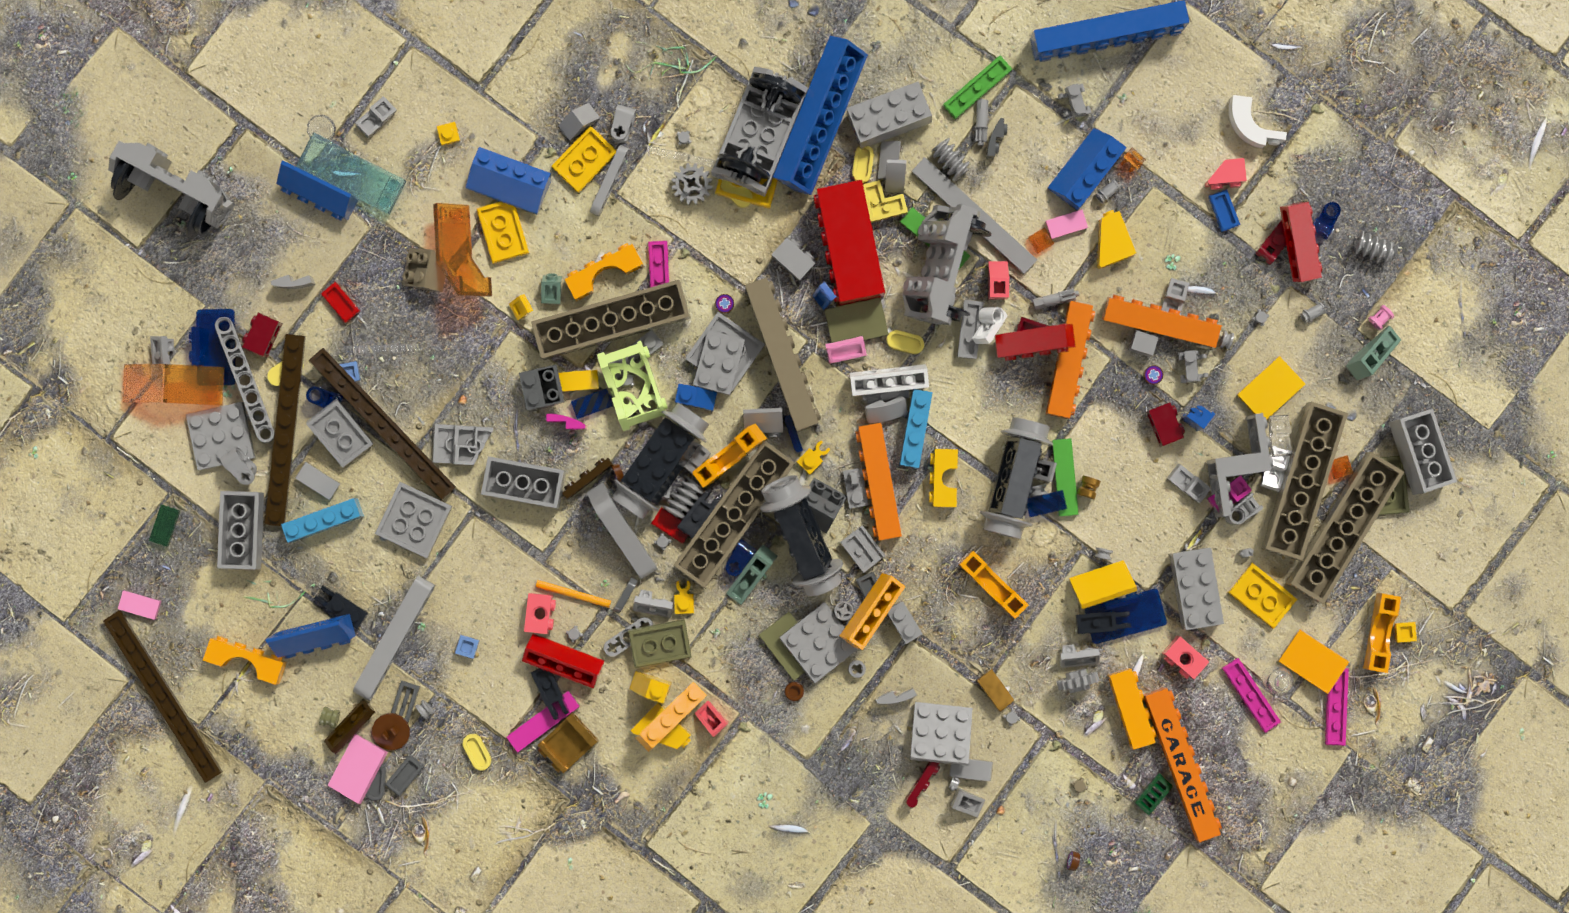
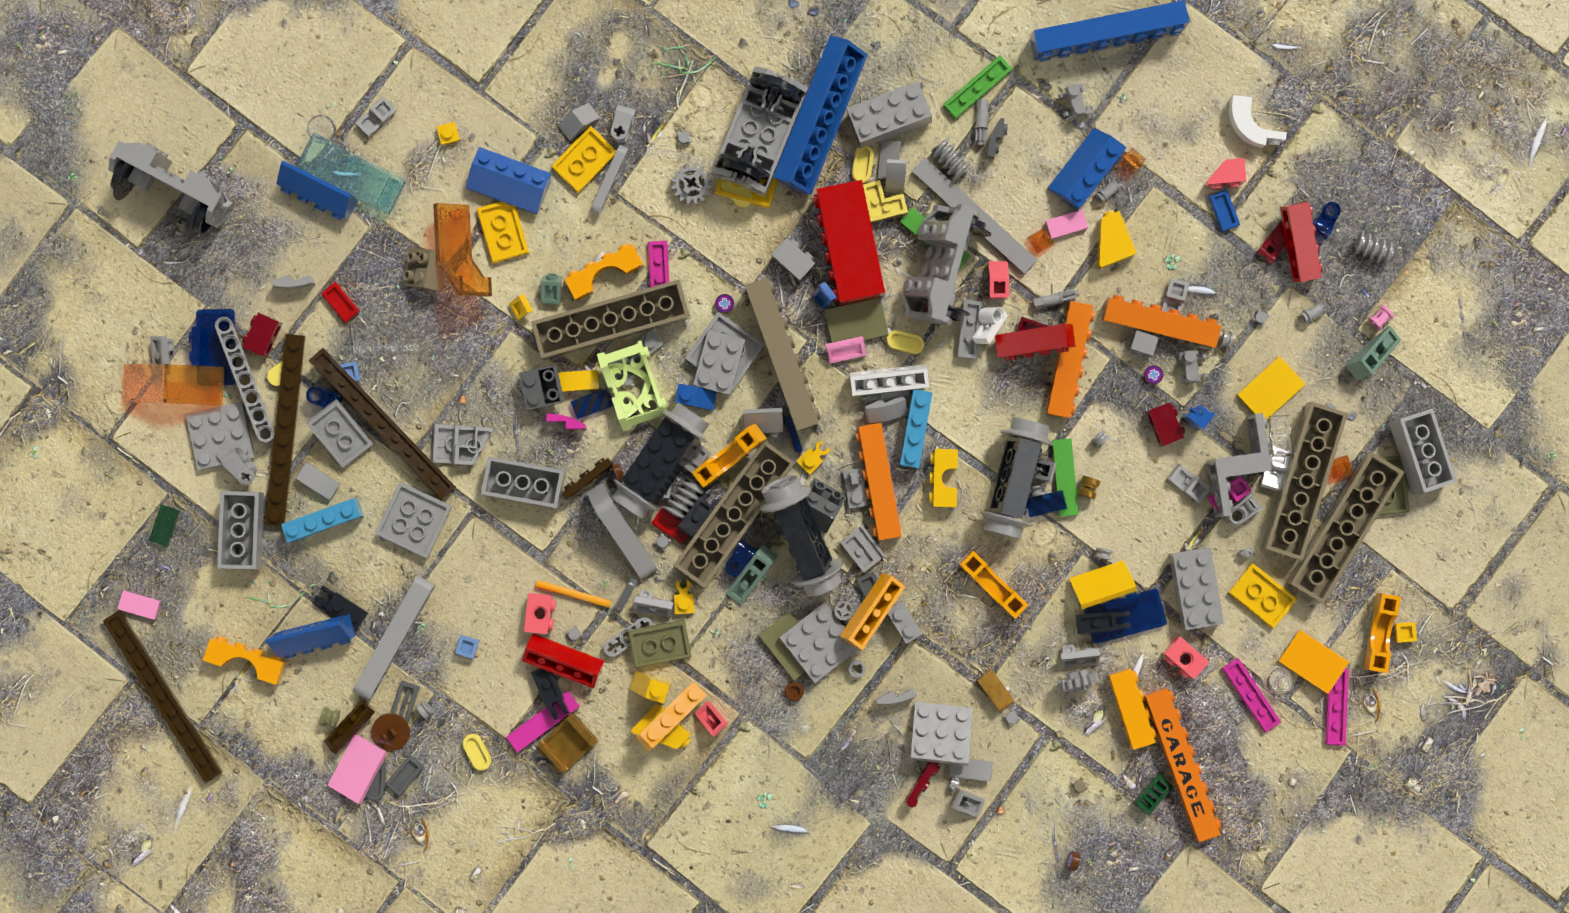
none -> light grey bush [1091,430,1110,448]

